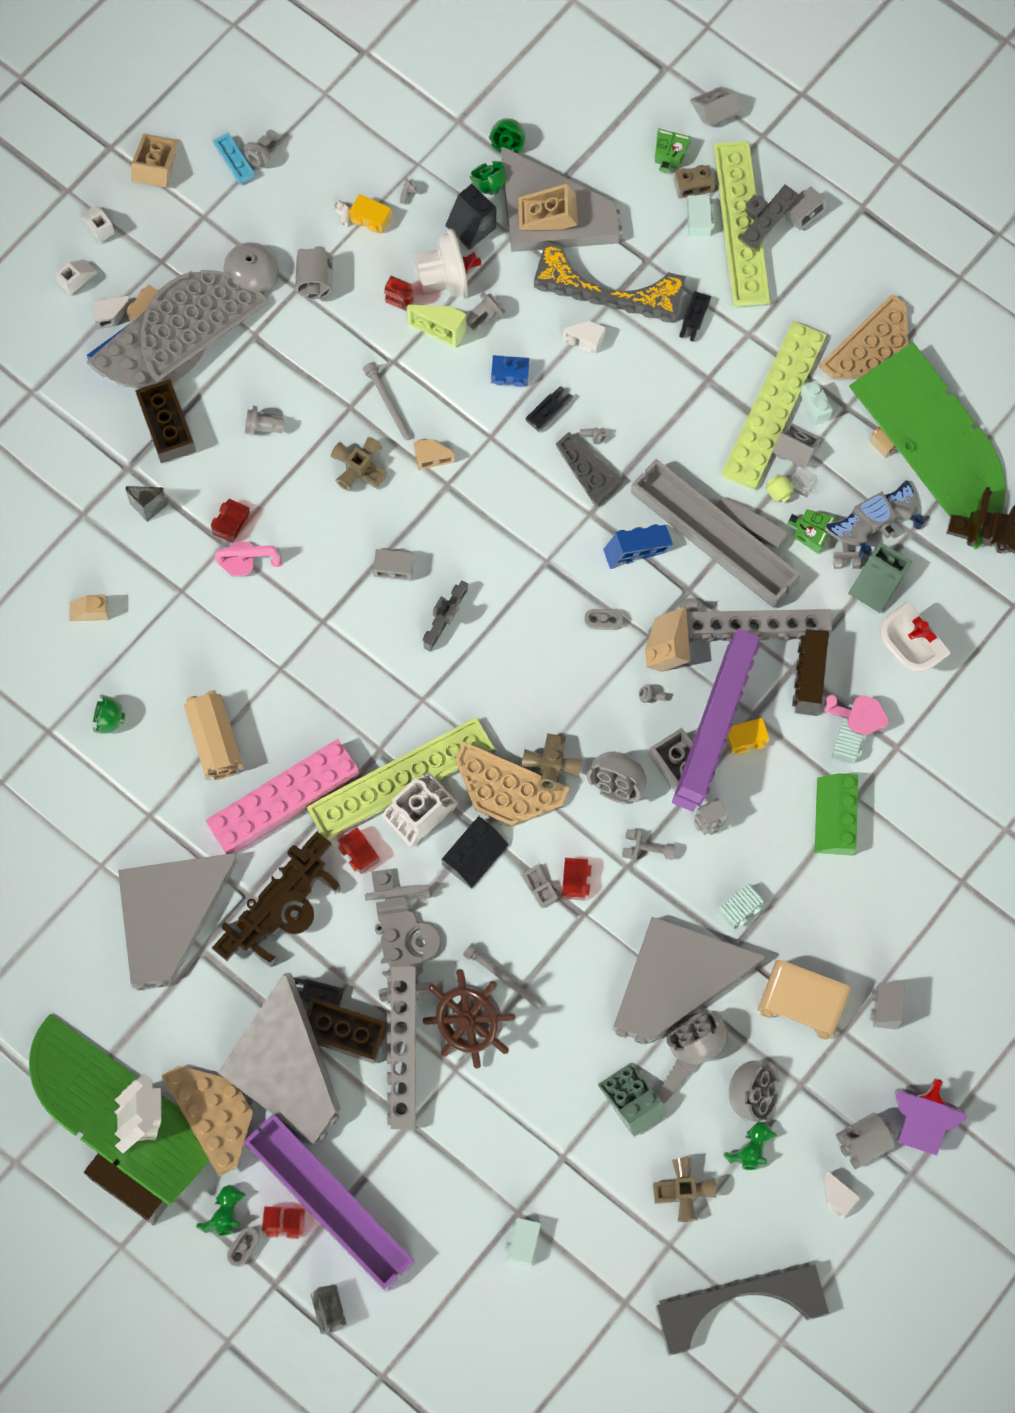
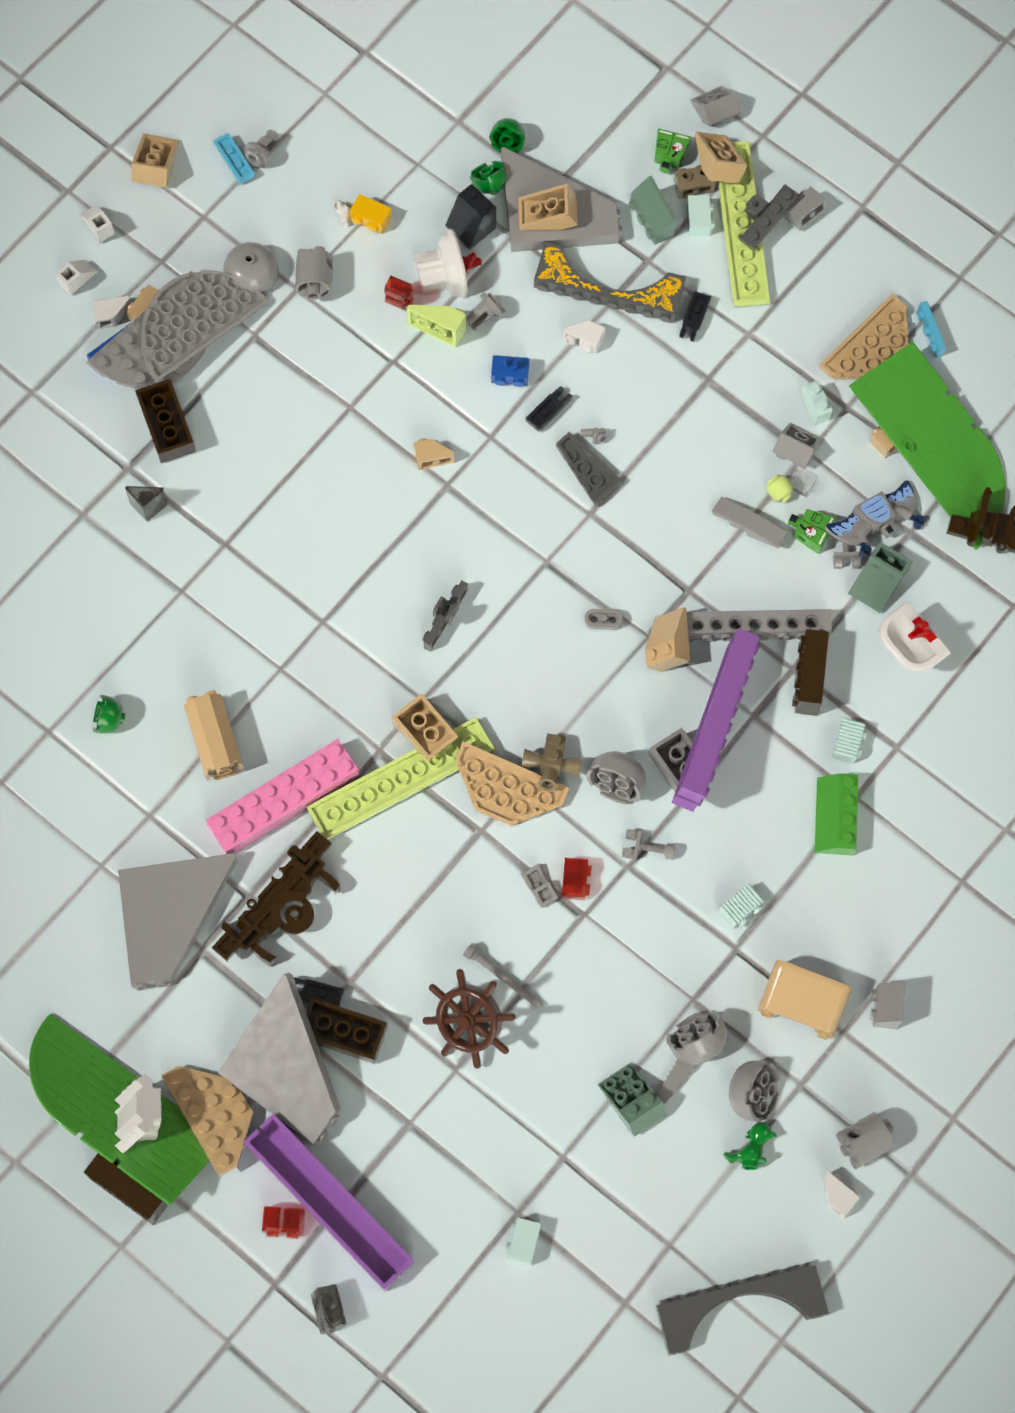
tan slope [70,594,108,621] -> none
green animal [196,1185,247,1236] -> none
clear red brick [210,498,250,543] -> none
bright pink piece [214,542,282,576] -> none
light grey plate [227,1228,260,1267] -> none
light grey piece [245,405,284,436] -> none
dark tan brick [331,437,387,491] -> none
clear red brick [337,827,380,874] -> none
light grey piece [363,362,410,440] -> none
light grey piece [365,869,443,1025] -> none
light grey brick [373,548,414,581] -> none
white slope [382,772,458,847] -> none
light grey brick [387,966,416,1129] -> none
light grey plate [400,178,418,204] -> none
black slope [441,816,509,889] -> none
blue wedge [603,524,673,569] -> none
light grey slope [612,917,764,1045] -> none
light grey piece [631,459,800,608] -> none
light grey plate [639,684,667,703] -> none
dark tan brick [653,1158,716,1222] -> none
light grey plate [680,598,702,612] -> none
light grey brick [694,798,728,835] -> none
yellowish green plate [721,321,827,490] -> none
yellow brick [725,718,769,755] -> none
bright pink piece [823,695,889,735] -> none
medium lavender piece [894,1078,967,1156] -> none
none -> tan slope [392,694,458,761]
none -> sand green slope [629,175,676,245]
none -> tan slope [695,131,747,184]
none -> medium azure plate [916,301,946,358]

